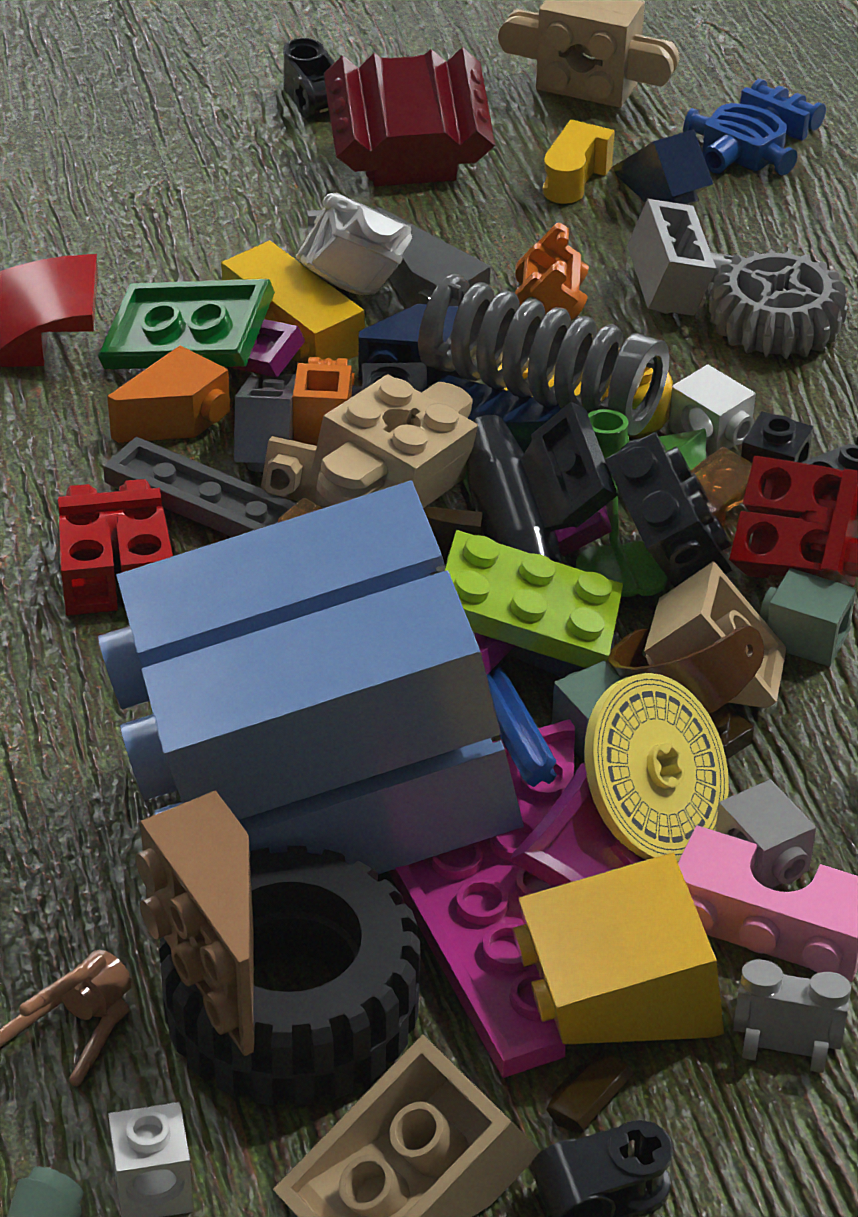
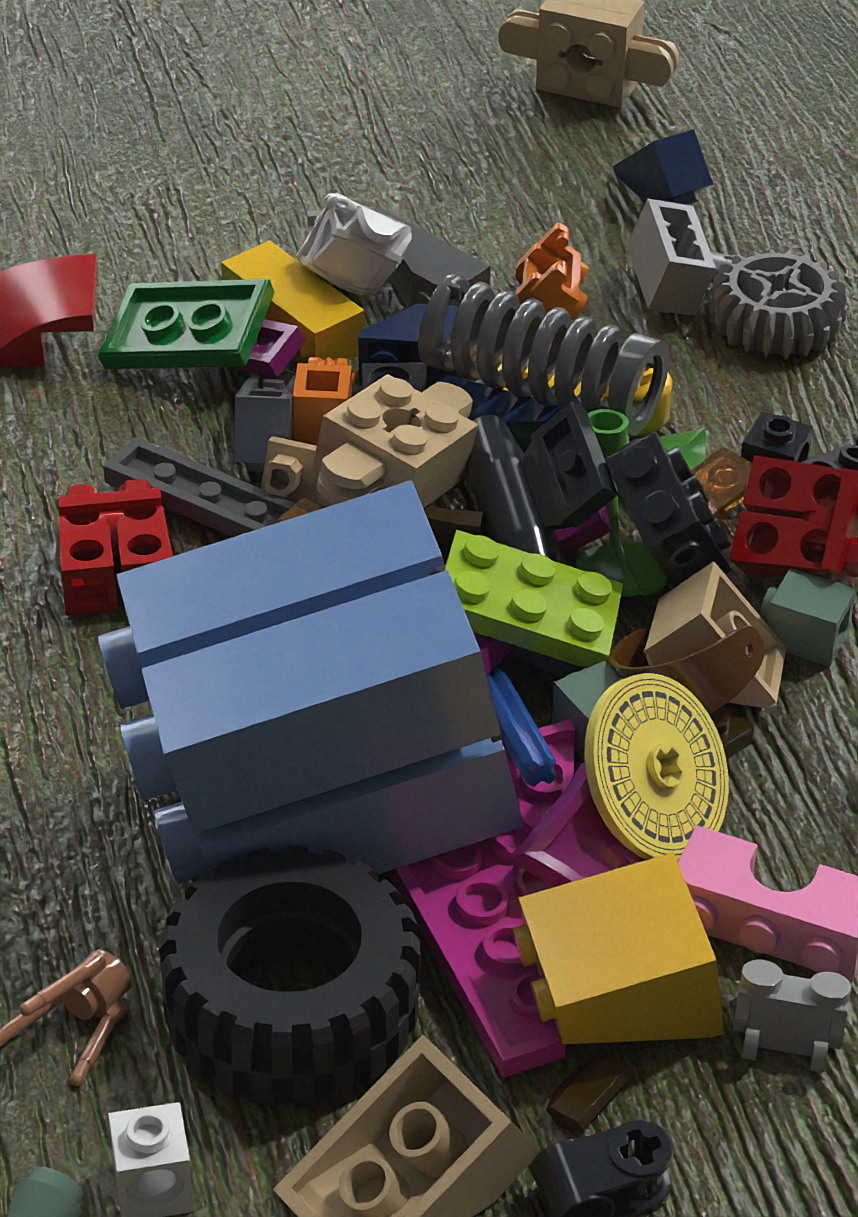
orange slope [107,345,230,443] -> none
medium nougat slope [136,790,254,1056] -> none
black piece [283,37,335,118] -> none
dark red slope [324,47,495,187] -> none
yellow leg [542,119,615,204] -> none
white brick [668,364,756,458] -> none
blue piece [683,79,826,175] -> none
light grey brick [715,779,816,889] -> none

